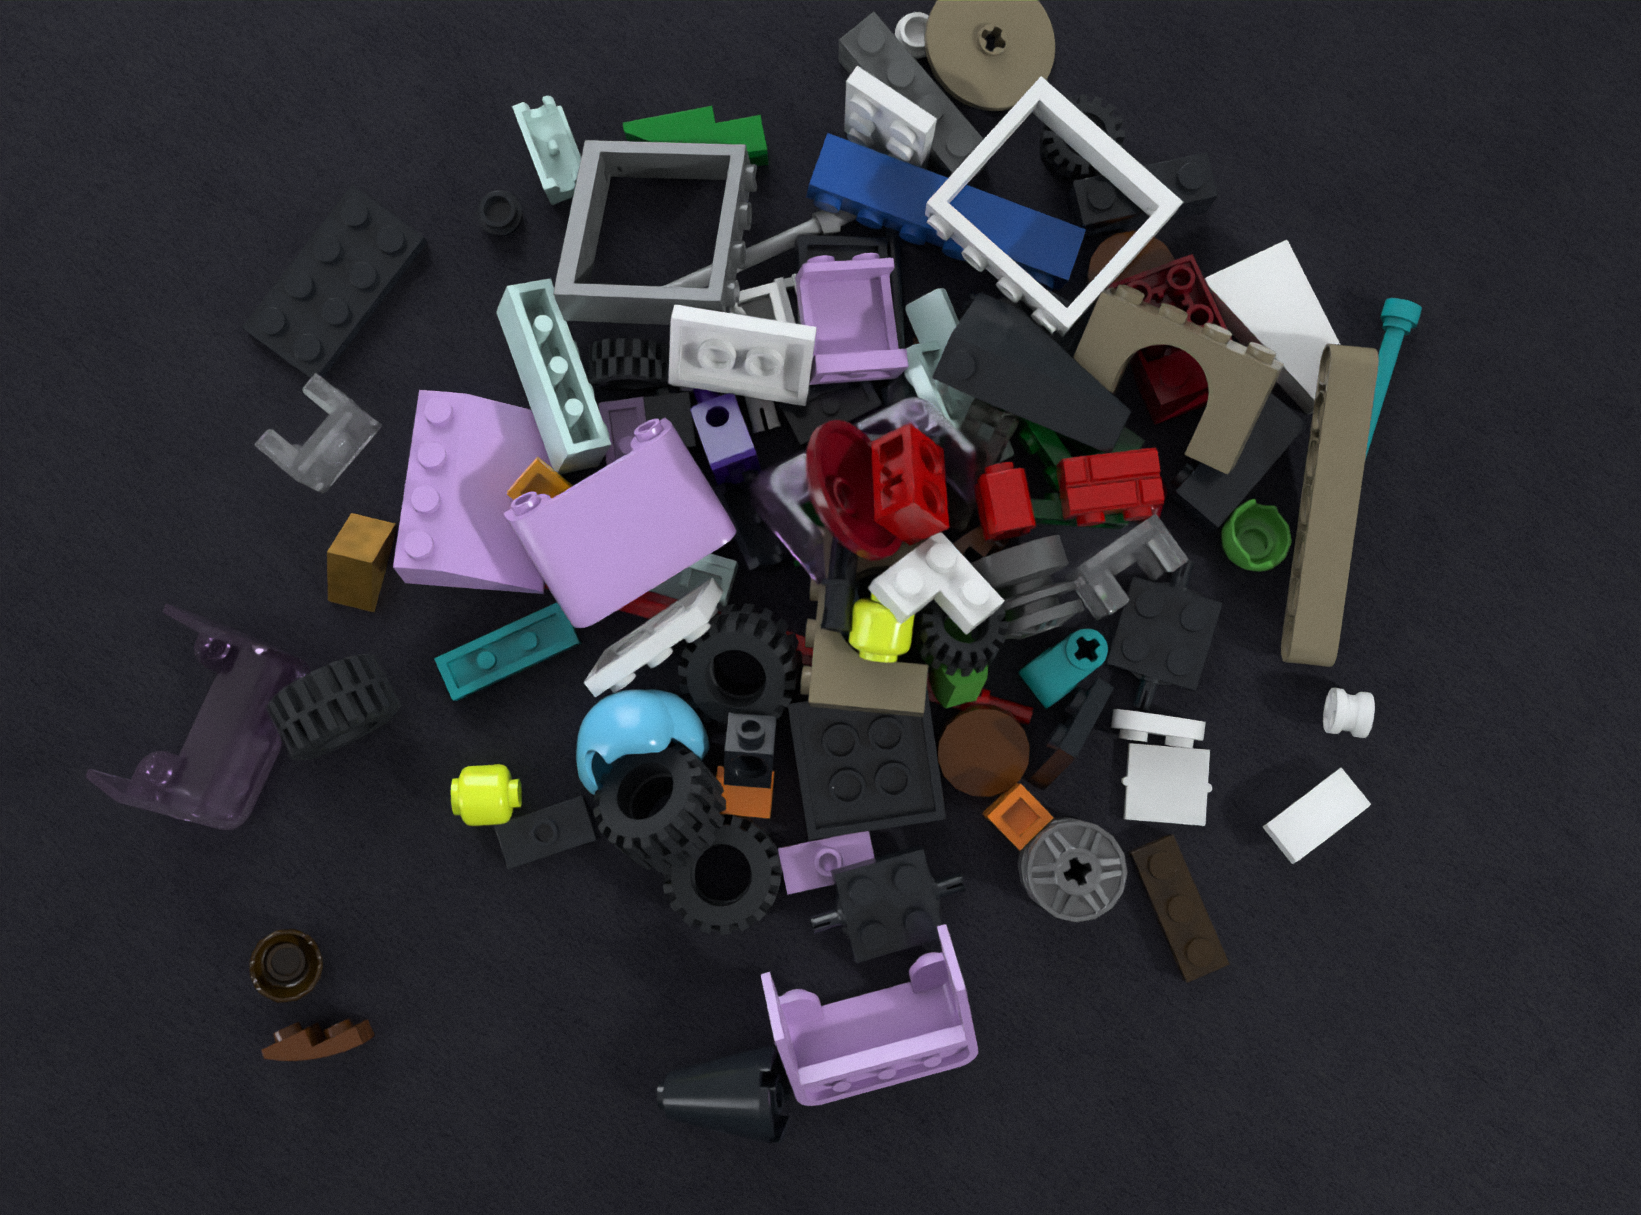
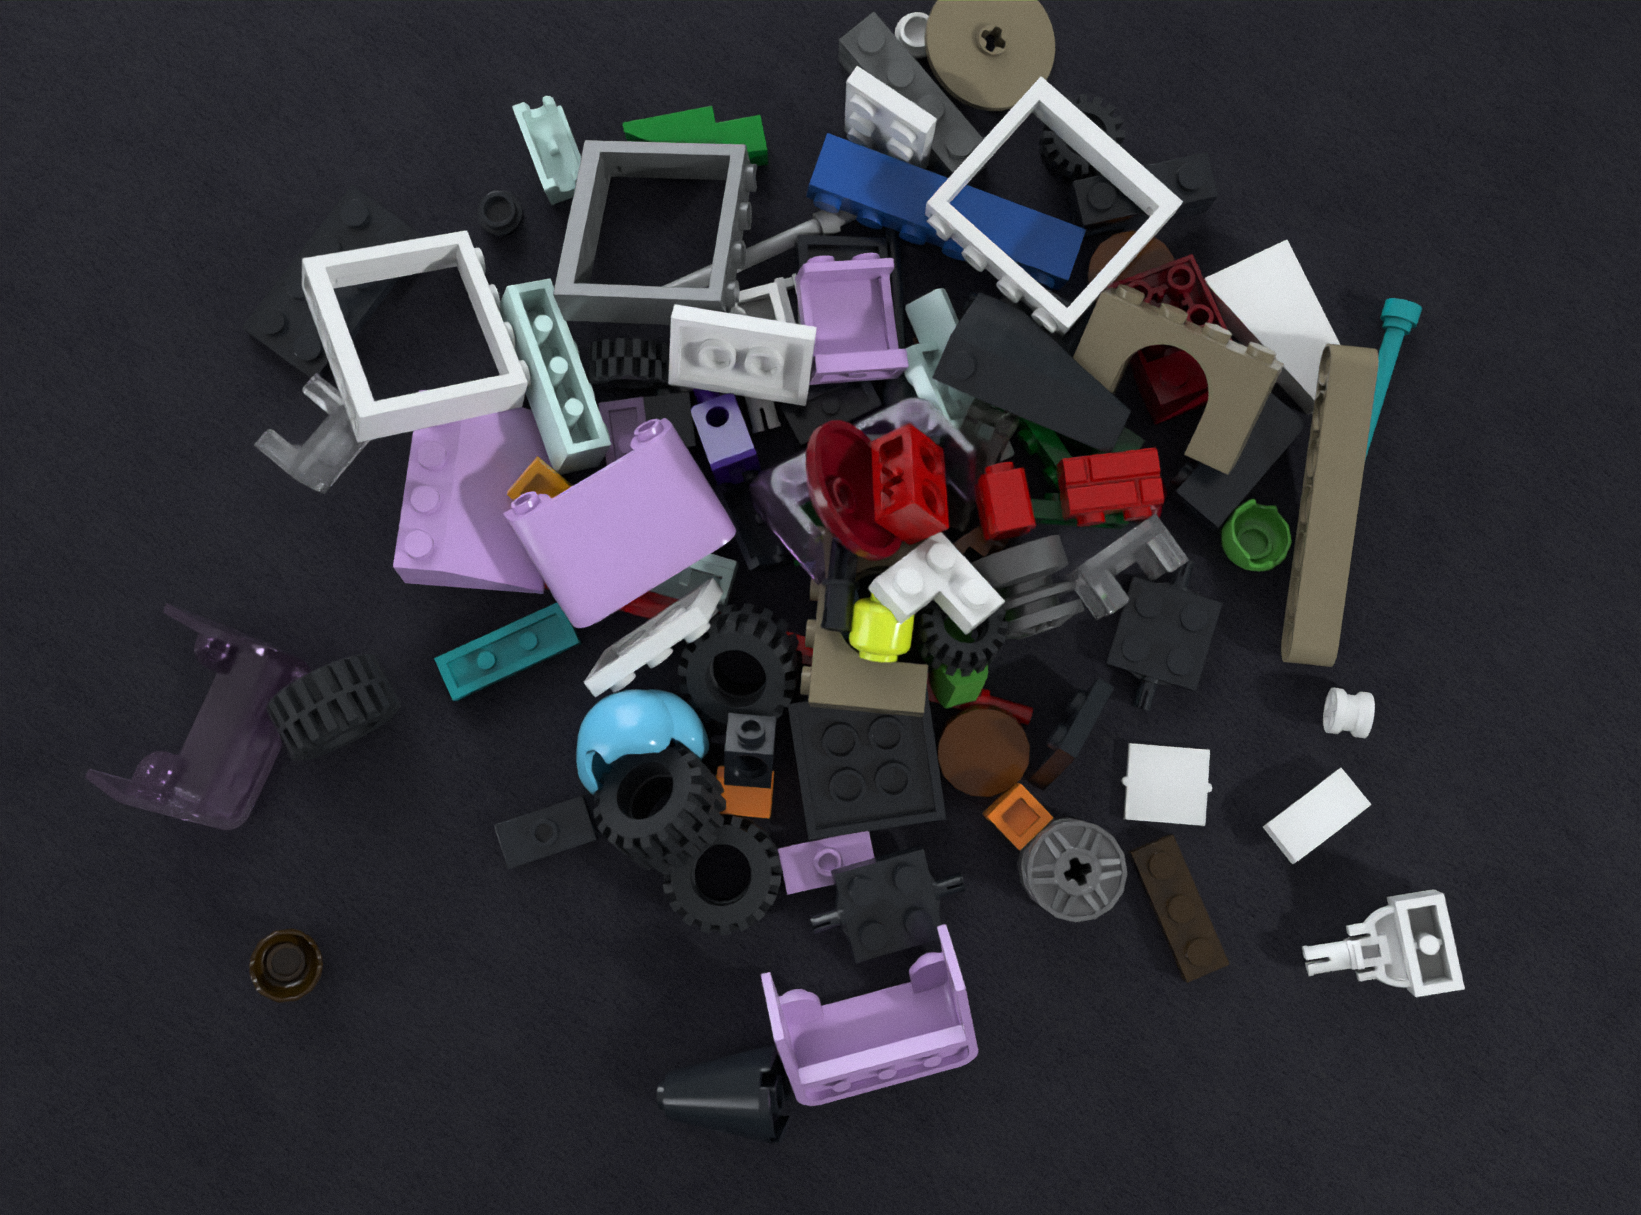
reddish brown slope [261,1018,375,1061] -> none
pearl gold slope [327,513,397,612] -> none
neon yellow head [451,764,522,826] -> none
teal piece [1017,629,1108,709] -> none
white plate [1111,709,1206,749] -> none
none -> white window [302,230,531,442]
none -> white brick [1302,889,1465,997]

